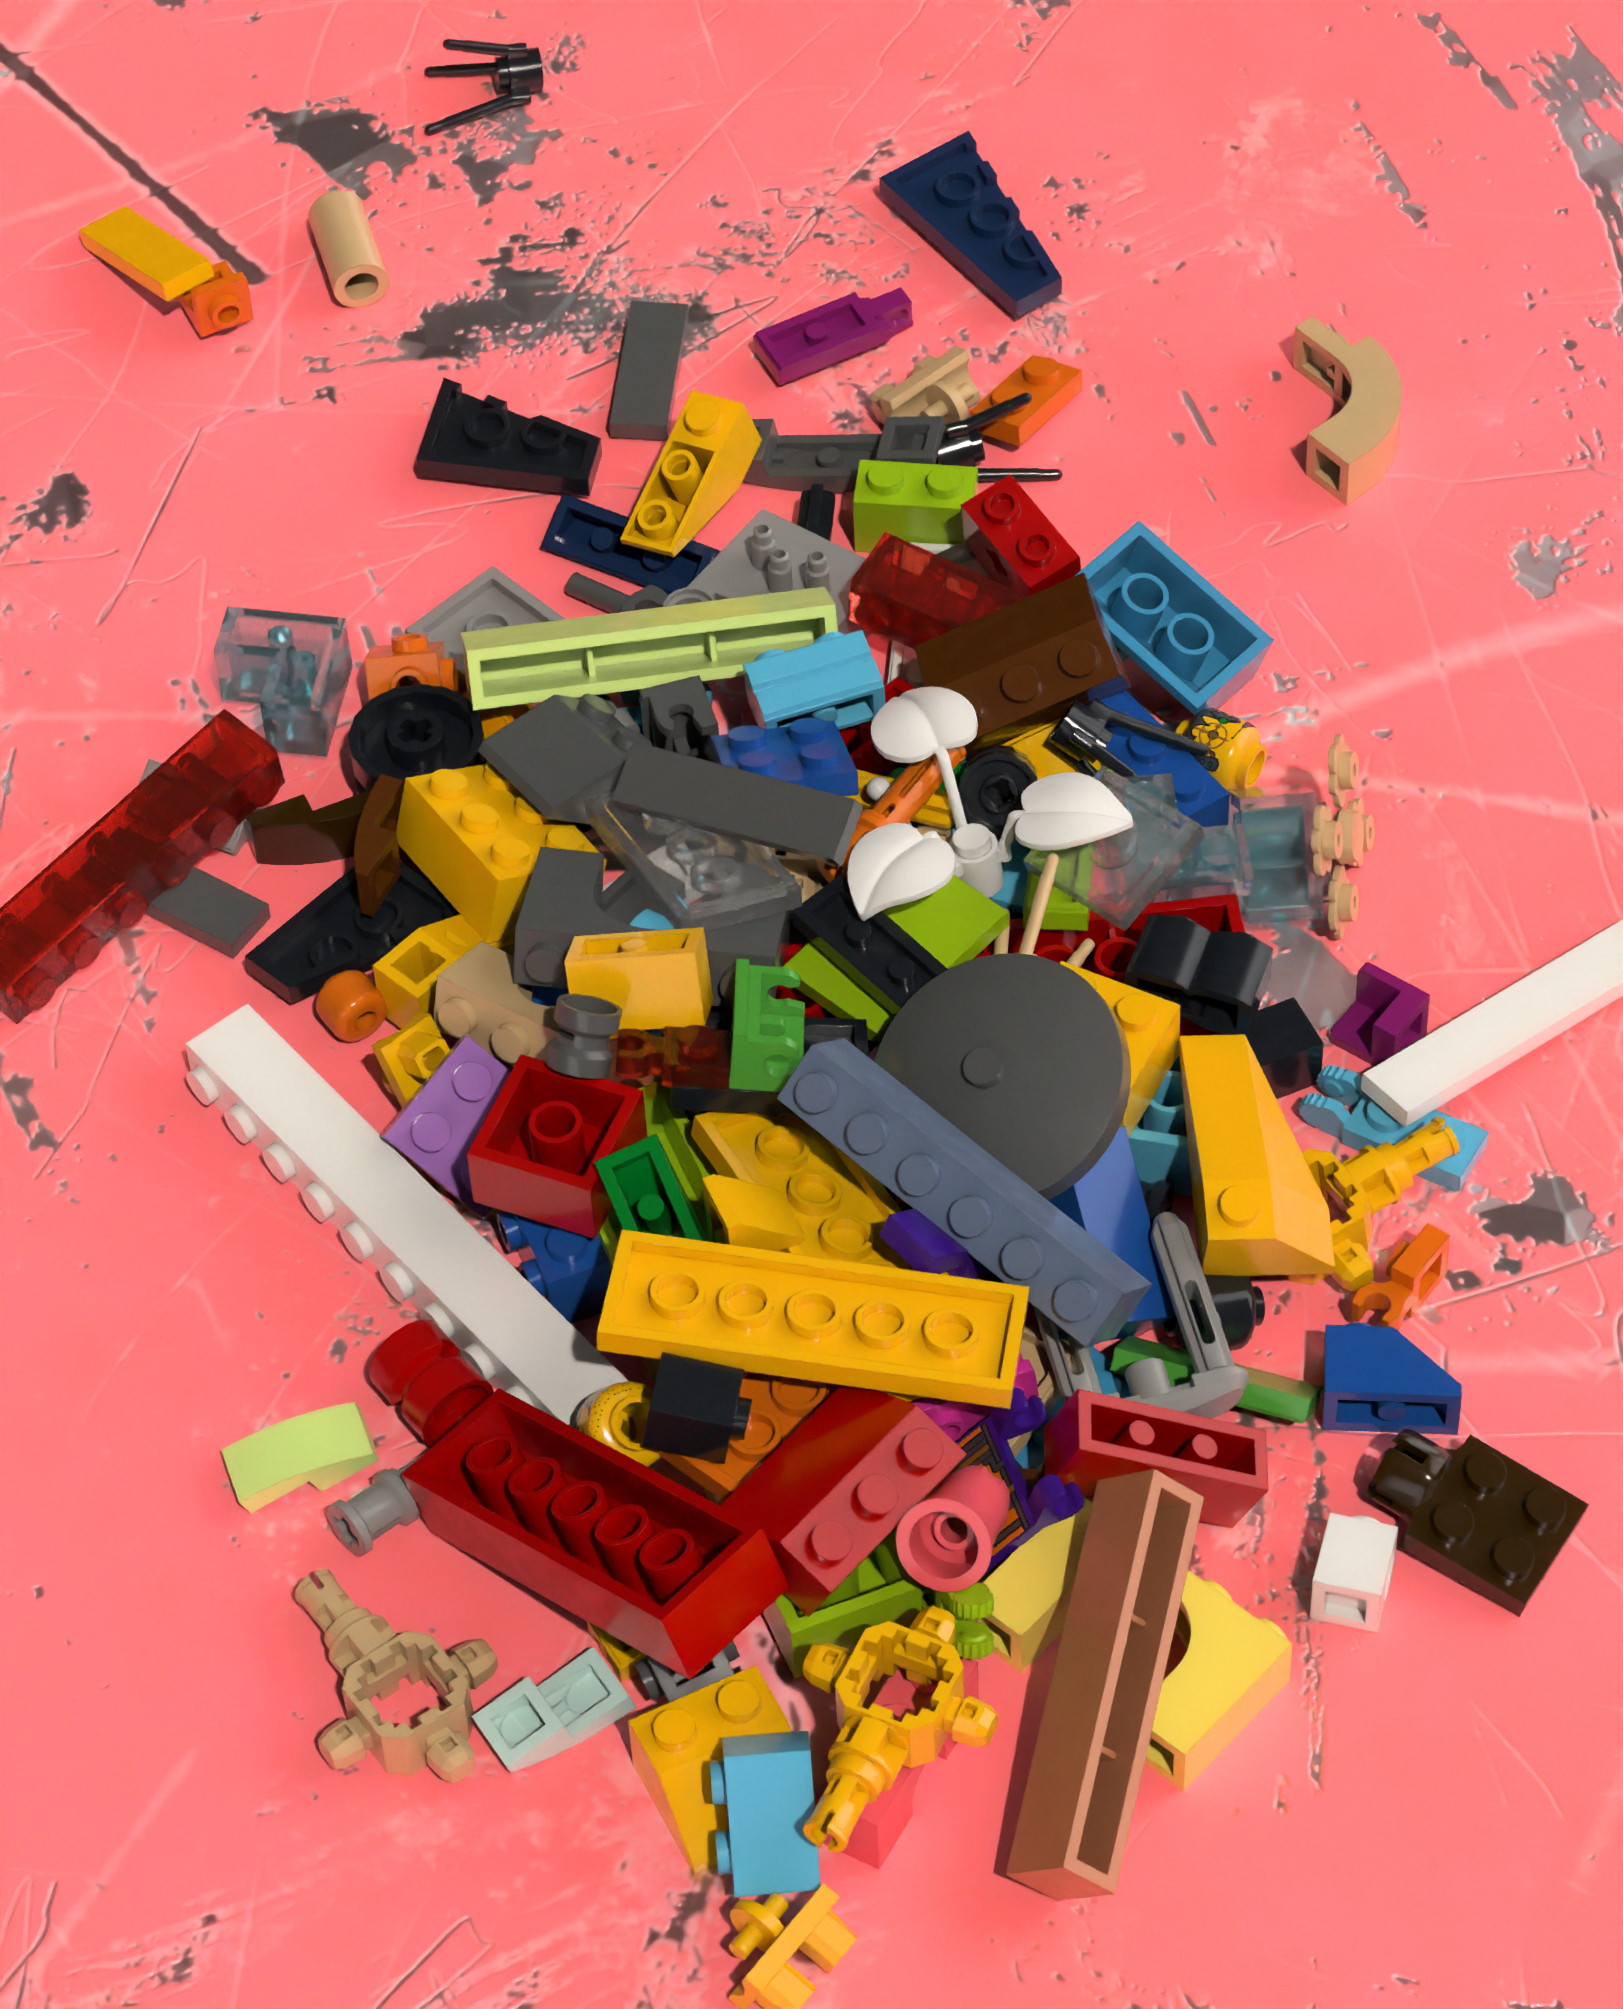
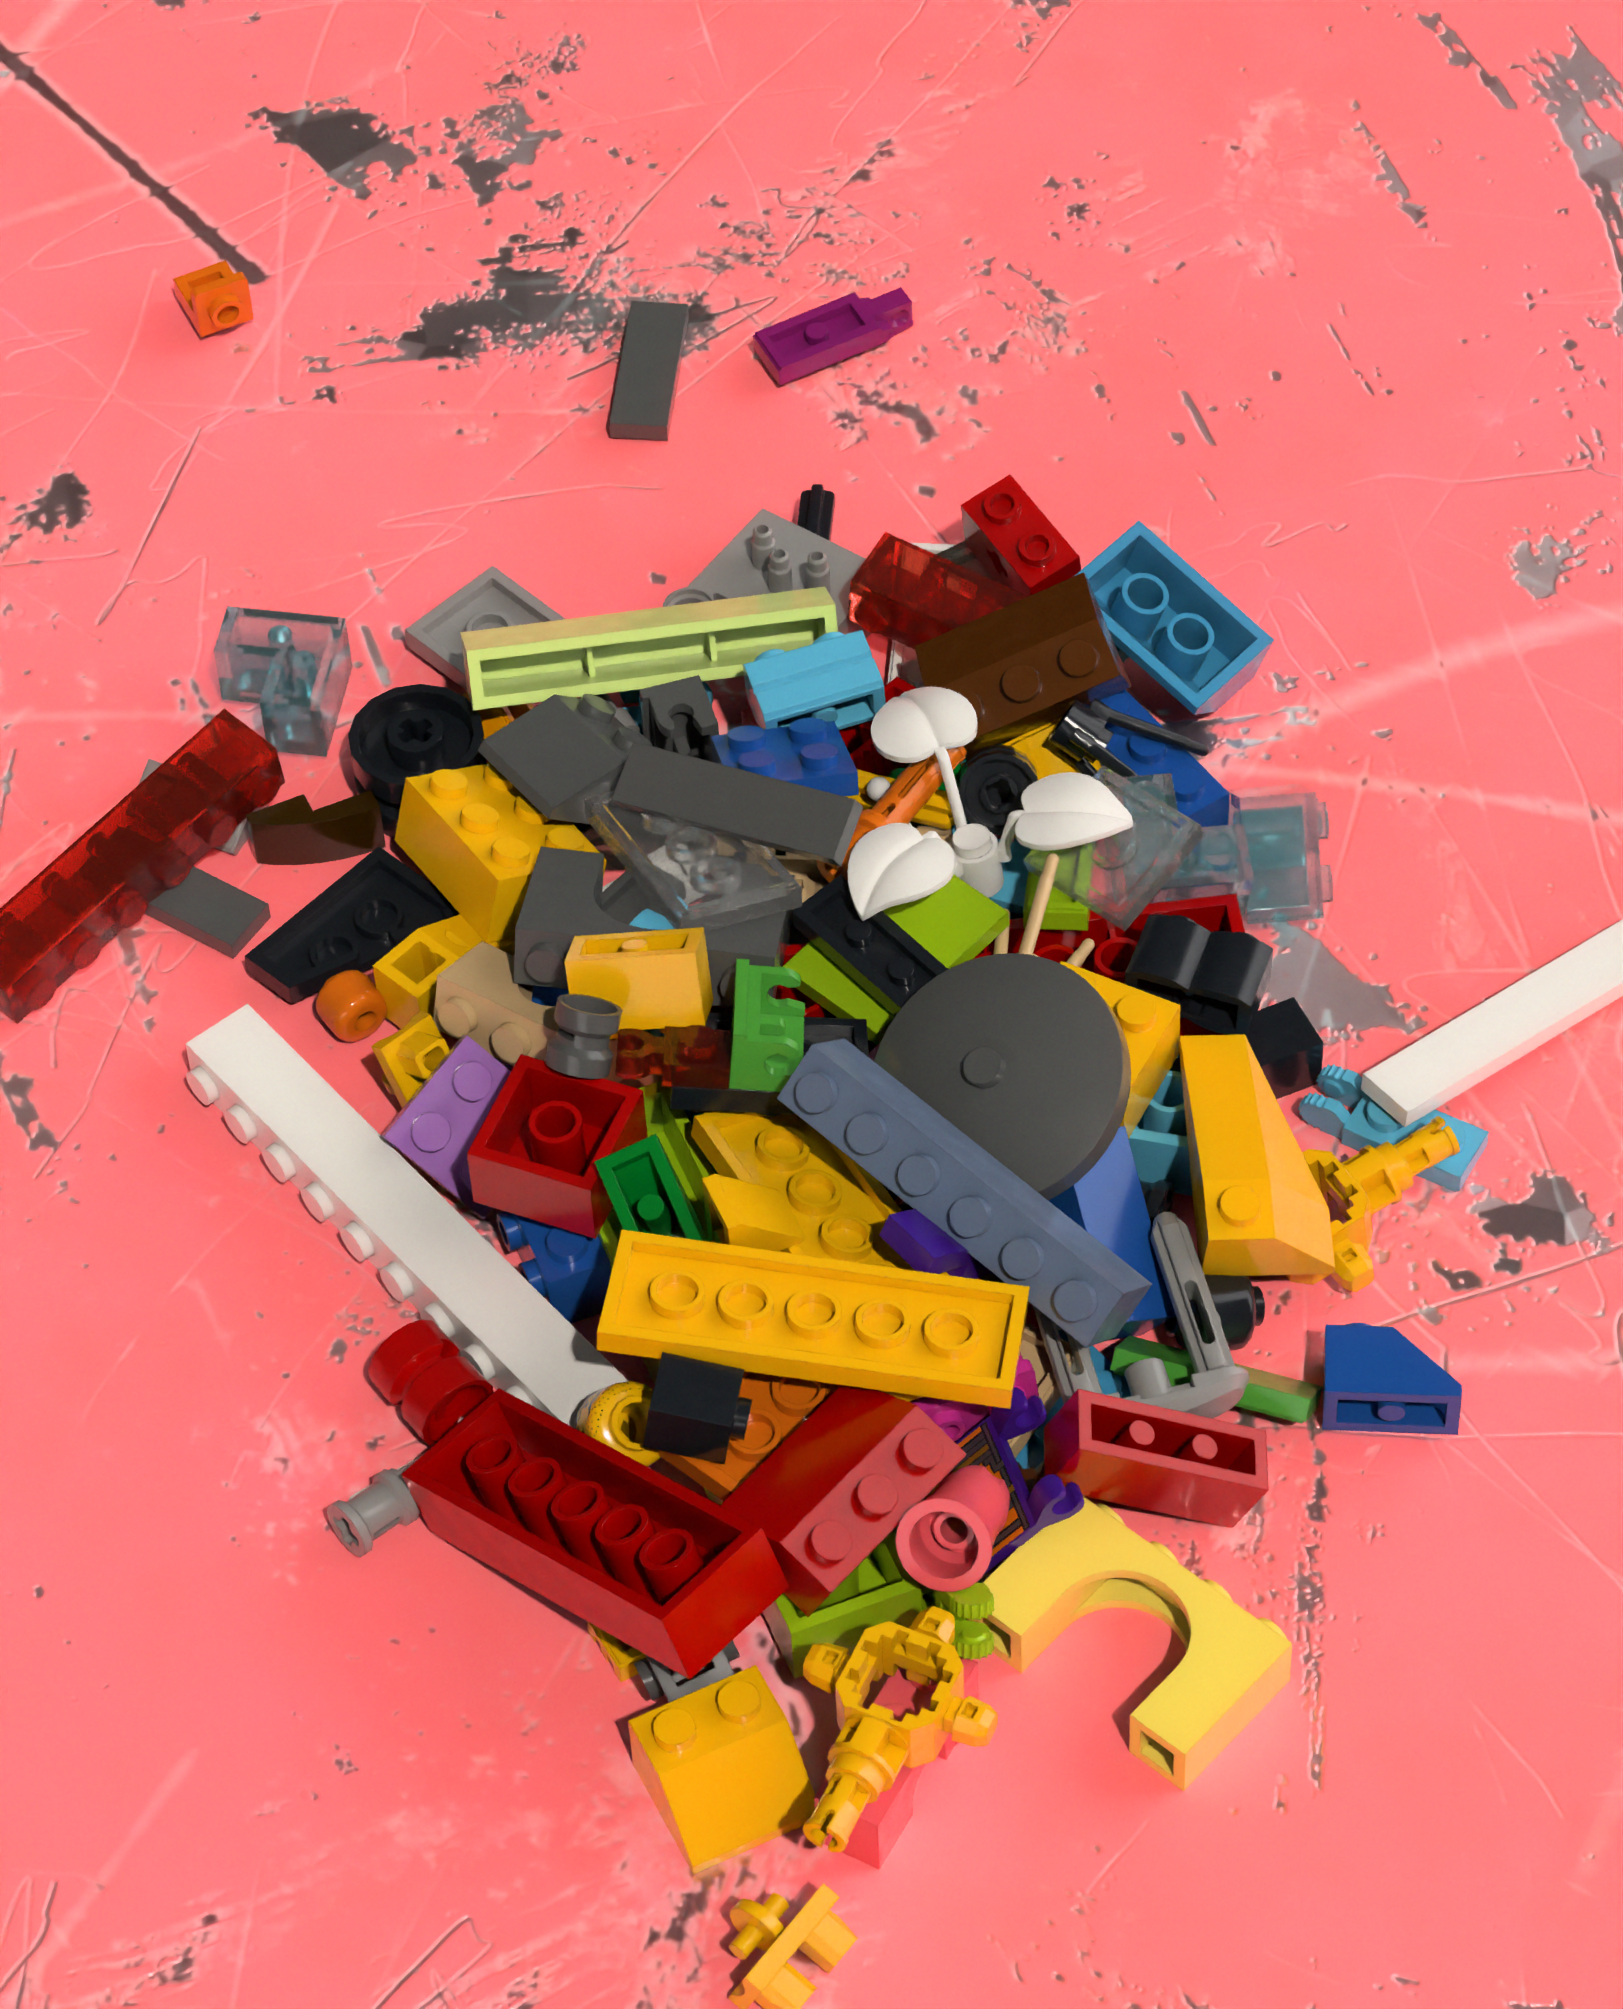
yellow tile [78,205,215,302] -> none
yellowish green slope [221,1402,379,1514] -> none
tan piece [295,1569,498,1783] -> none
tan brick [308,190,389,308] -> none
reddish brown slope [354,773,404,917] -> none
orange brick [364,633,458,701] -> none
black wing [416,377,602,496] -> none
black plant [424,39,544,136] -> none
light aqua slope [471,1646,636,1773] -> none
dark blue slope [540,494,721,595] -> none
dark grey bar [566,572,668,613] -> none
yellow slope [620,390,762,557] -> none
medium azure brick [710,1731,821,1897] -> none
dark grey slope [743,416,946,493] -> none
lime brick [853,459,978,559] -> none
tan hips [870,346,981,424] -> none
dark blue wing [879,130,1062,319] -> none
black plant [936,392,1063,481] -> none
orange plate [970,354,1083,446] -> none
nougat brick [1005,1469,1204,1901] -> none
yellow head [1175,708,1267,797] -> none
tan arch [1293,316,1402,506] -> none
white brick [1310,1513,1398,1633] -> none
tan plant [1311,734,1375,939] -> none
magenta panel [1330,962,1430,1067] -> none
orange plate [1351,1223,1450,1331] -> none
dark brown plate [1367,1429,1589,1617] -> none

